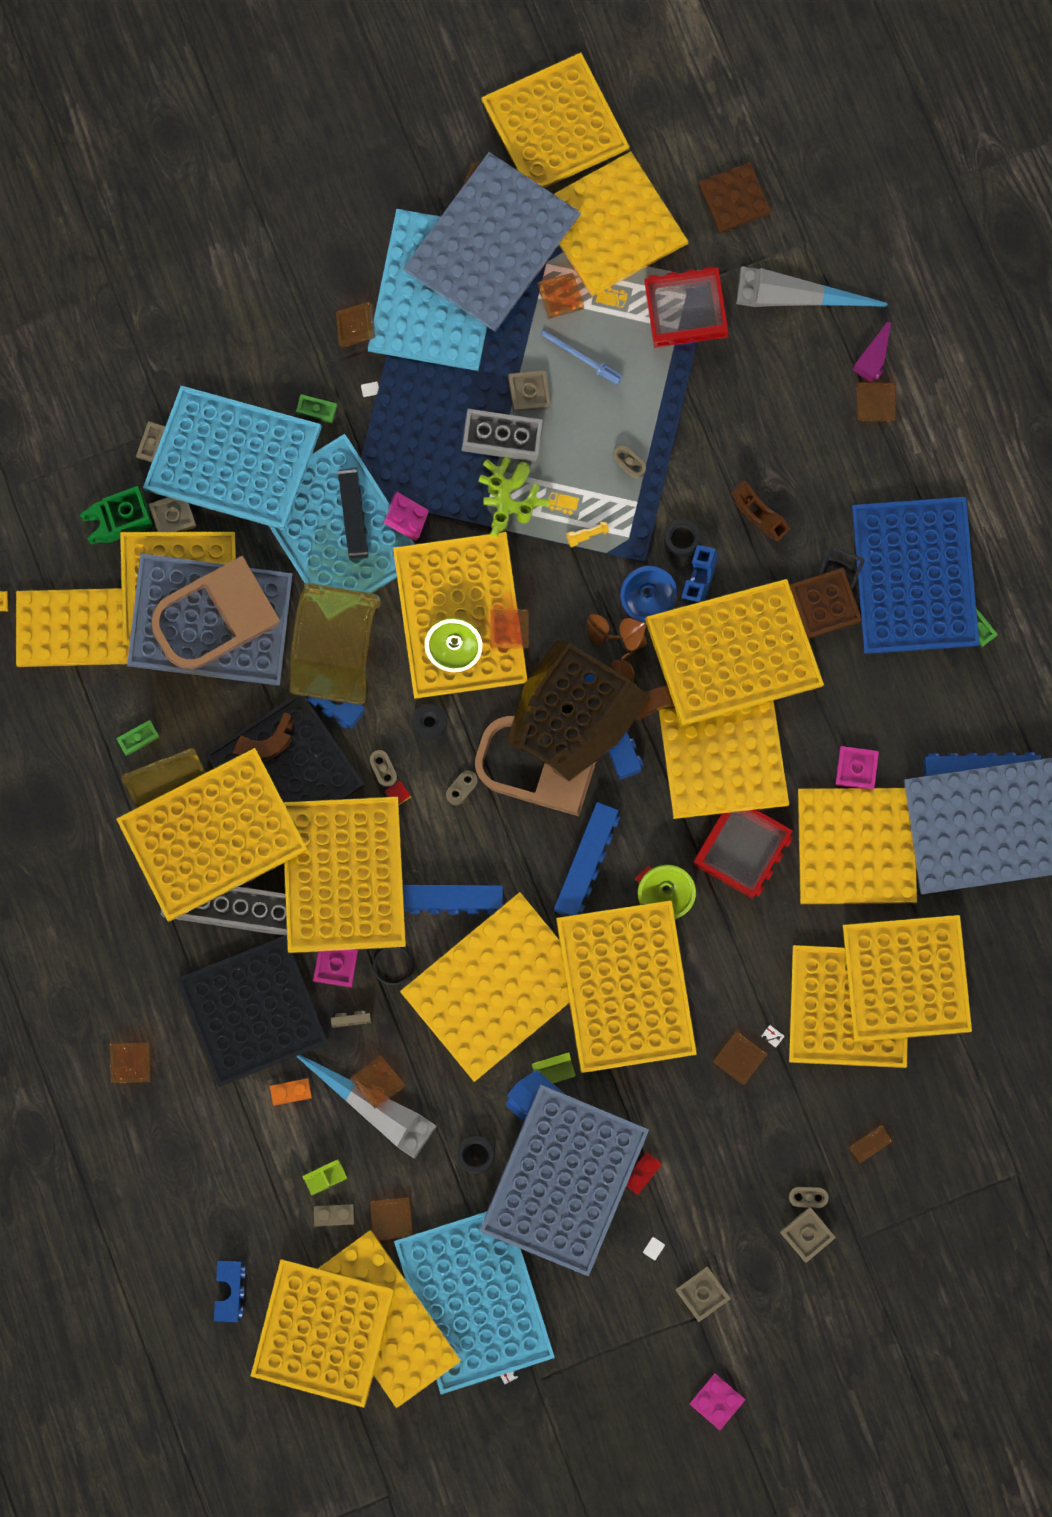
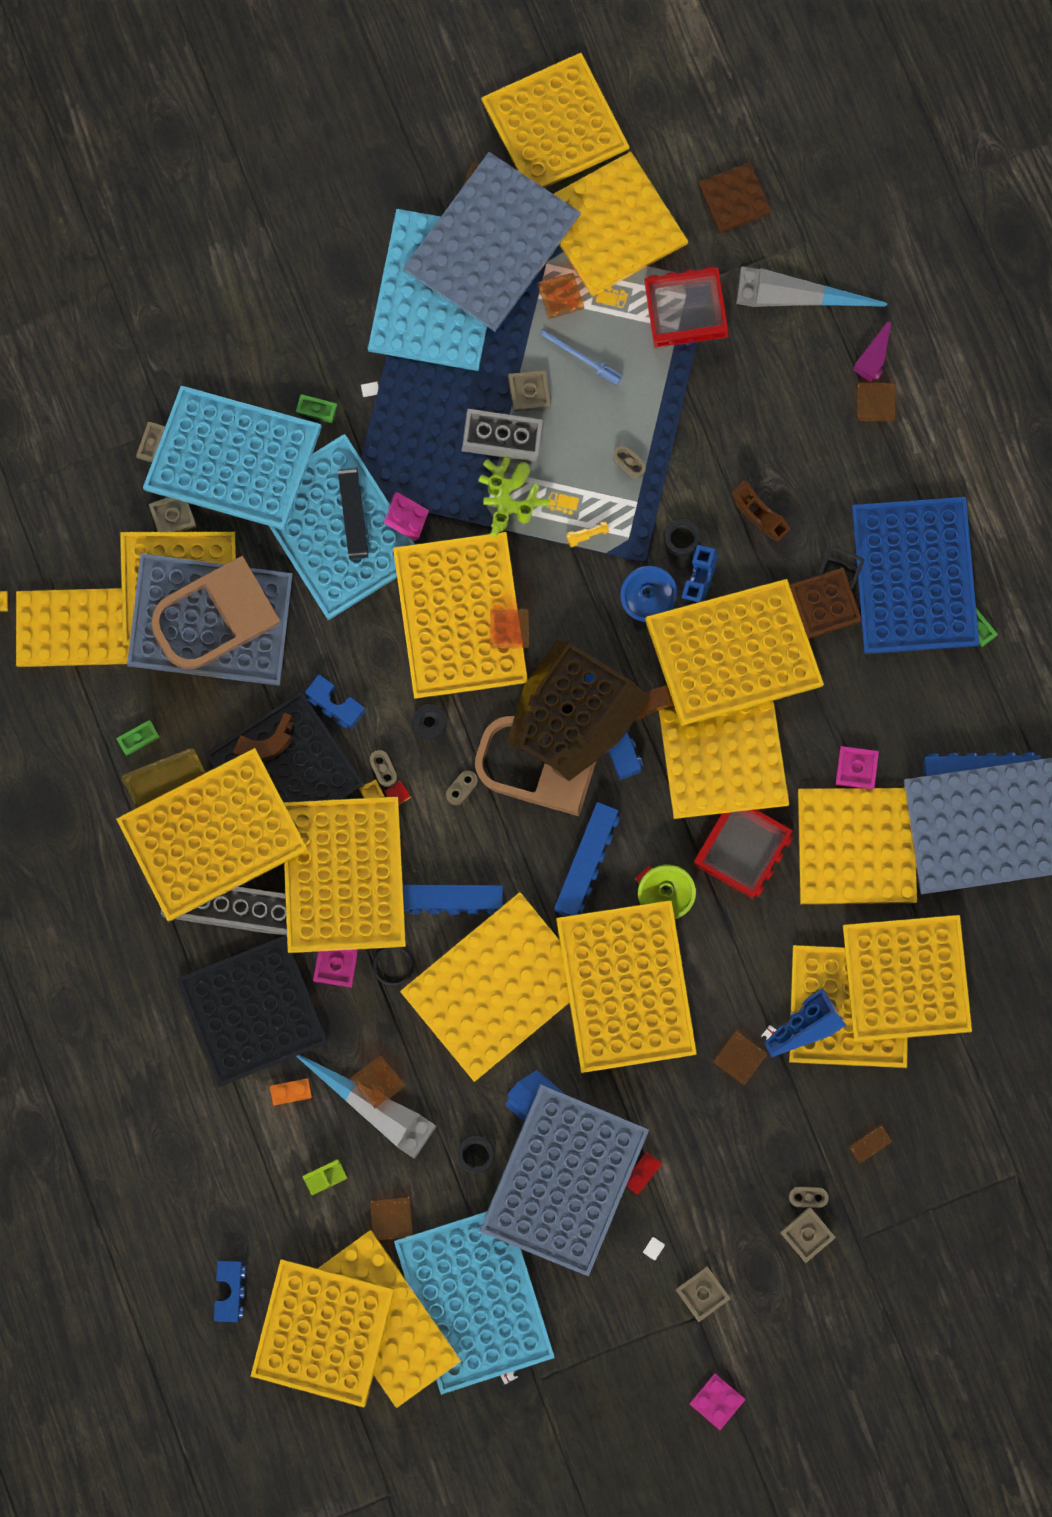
green brick [80,486,154,544] -> none
clear orange plate [110,1042,151,1084] -> none
clear yellow windscreen [290,583,381,705] -> none
dark tan plate [314,1204,354,1227] -> none
dark tan plate [331,1011,371,1028] -> none
clear orange tile [336,302,375,348] -> none
lime dish [425,618,483,672] -> none
lime panel [532,1053,575,1083] -> none
dark orange plant [587,614,647,682] -> none
none -> yellow tile [360,780,385,798]
none -> blue wedge [764,988,846,1057]

